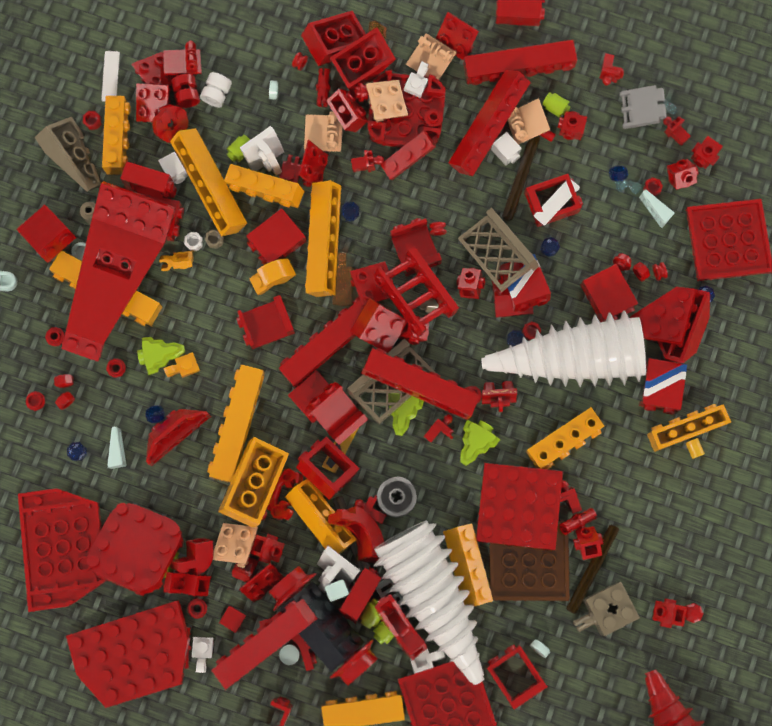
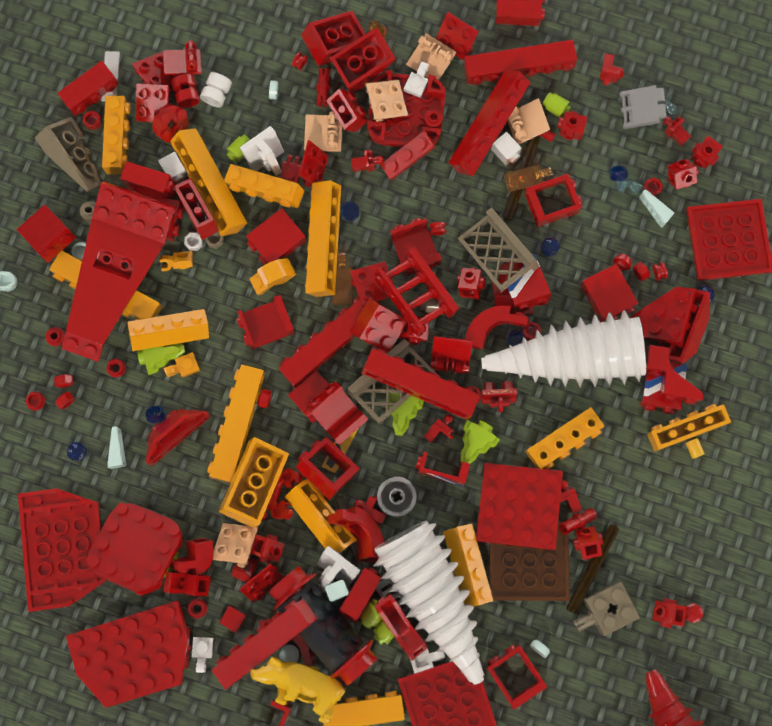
red plate [354,83,368,102] -> none
white sticker [534,180,580,225] -> none
none -> red brick [57,61,119,116]
none -> light orange brick [127,309,209,351]
none -> red brick [173,178,219,240]
none -> yellow animal [251,657,345,724]
none -> red tile [258,389,272,409]
none -> red panel [416,452,470,486]
none -> red hinge [430,336,473,375]
none -> red arch [465,306,530,350]
none -> clear orange plate [503,165,553,193]
none -> red arch [645,345,703,405]

